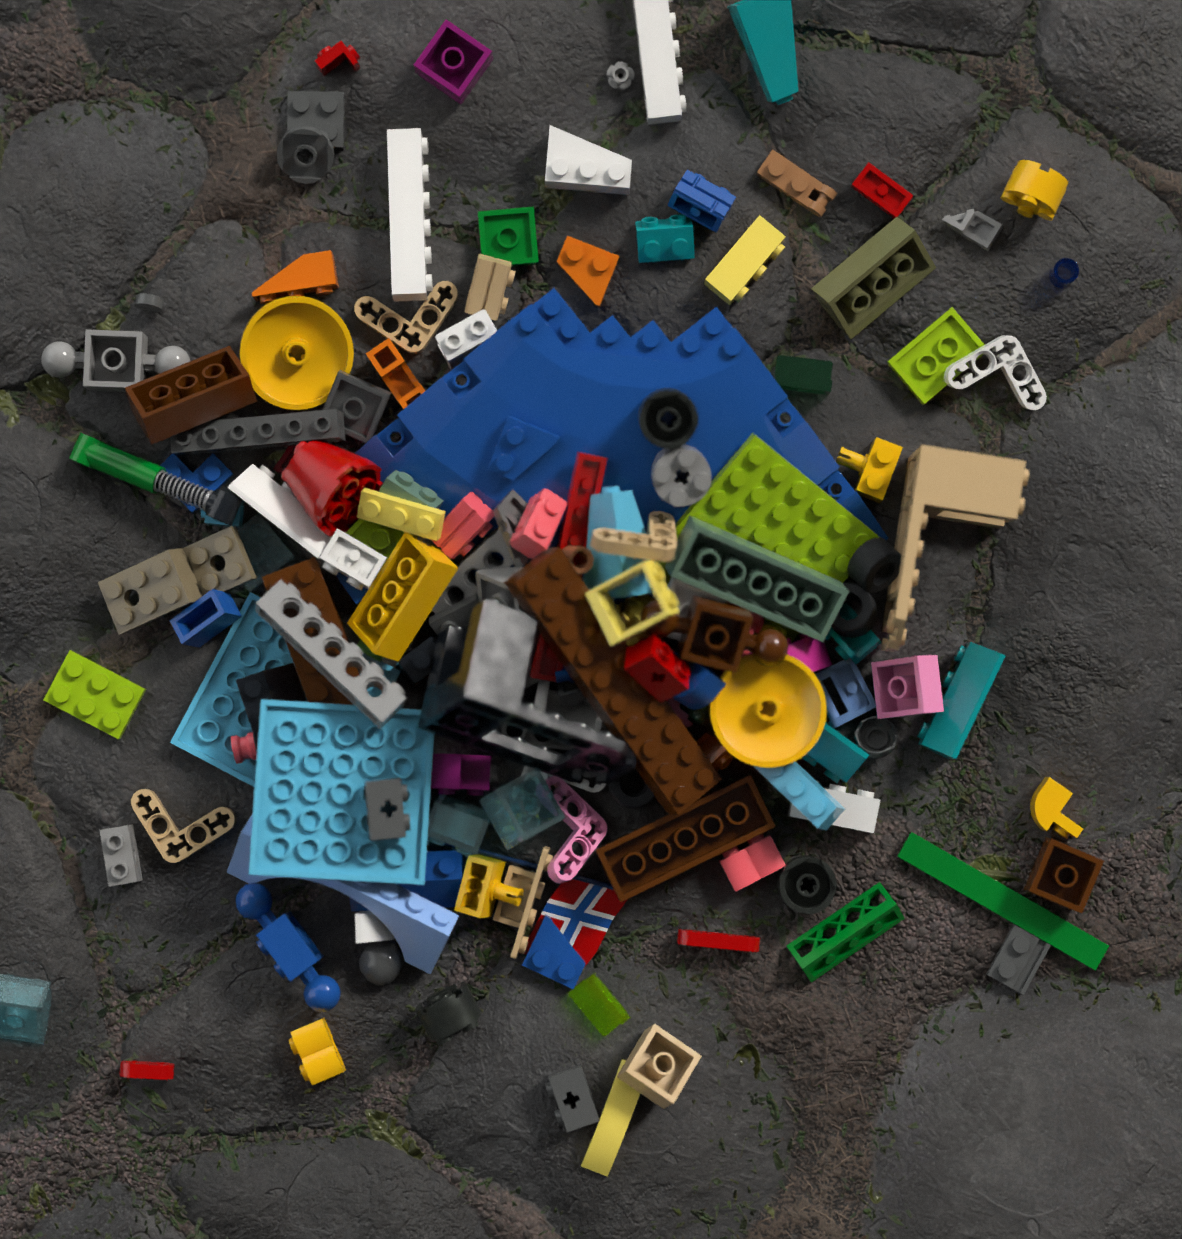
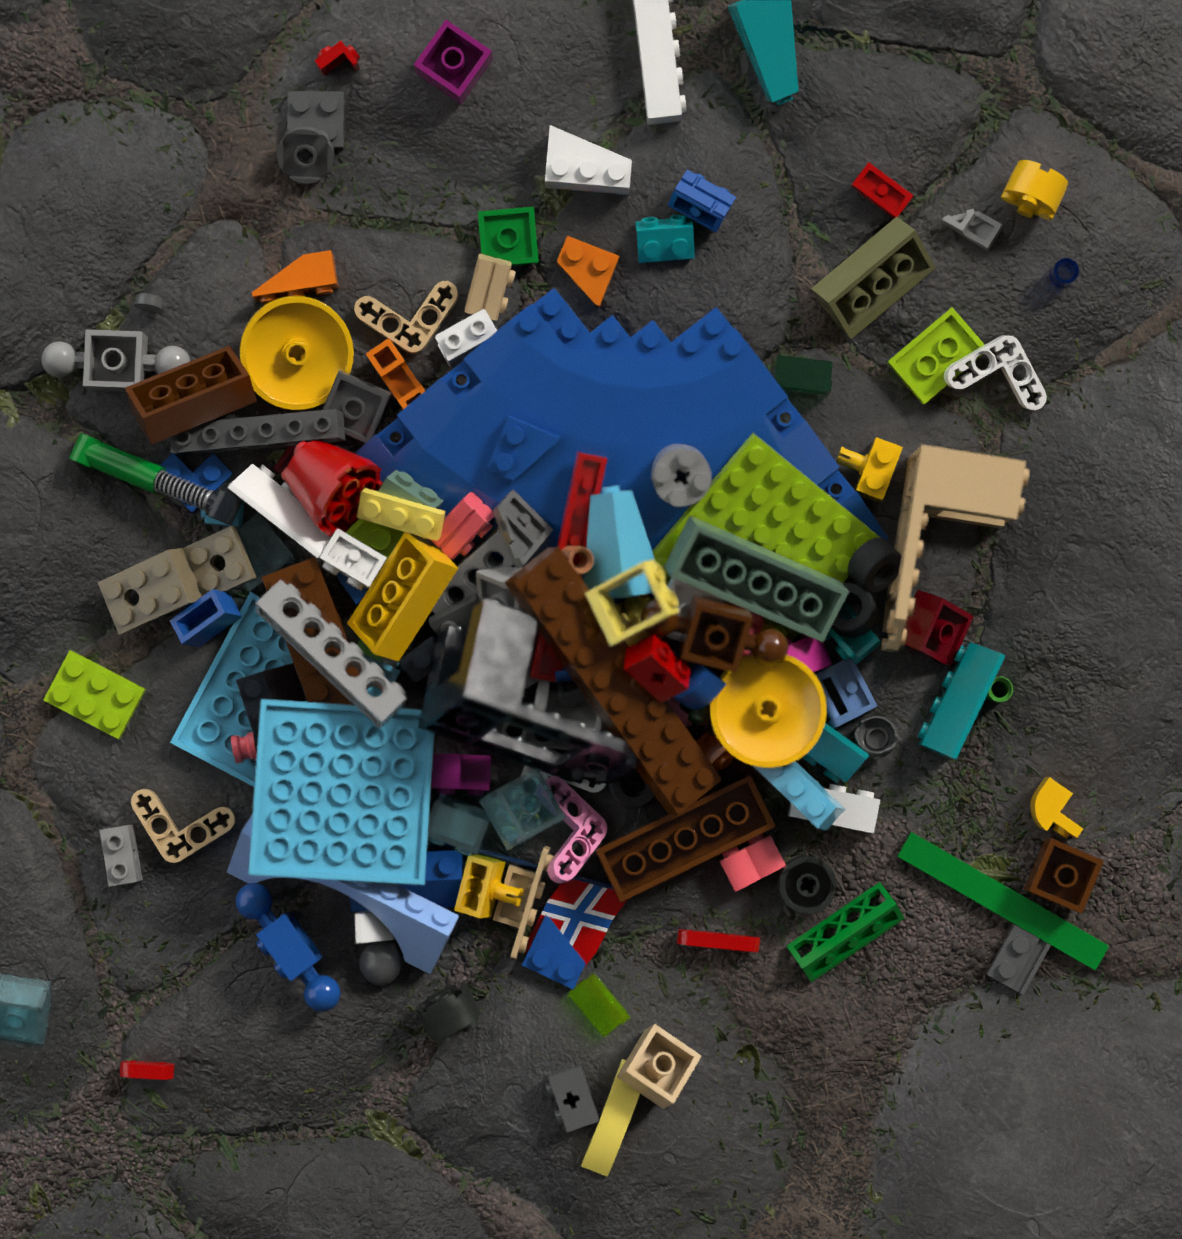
yellow brick [288,1018,346,1085] -> none
dark grey brick [364,778,411,841] -> none
white brick [387,128,433,302] -> none
coral brick [509,488,568,559] -> none
tan beam [590,511,677,562] -> none
light grey plate [607,62,634,89] -> none
pearl dark grey brick [638,388,698,449] -> none
light yellow brick [704,215,786,305] -> none
medium nougat plate [756,150,837,217] -> none
bright pink brick [871,655,944,719] -> none
none -> dark red slope [904,589,974,668]
none -> bright green beam [986,676,1013,703]

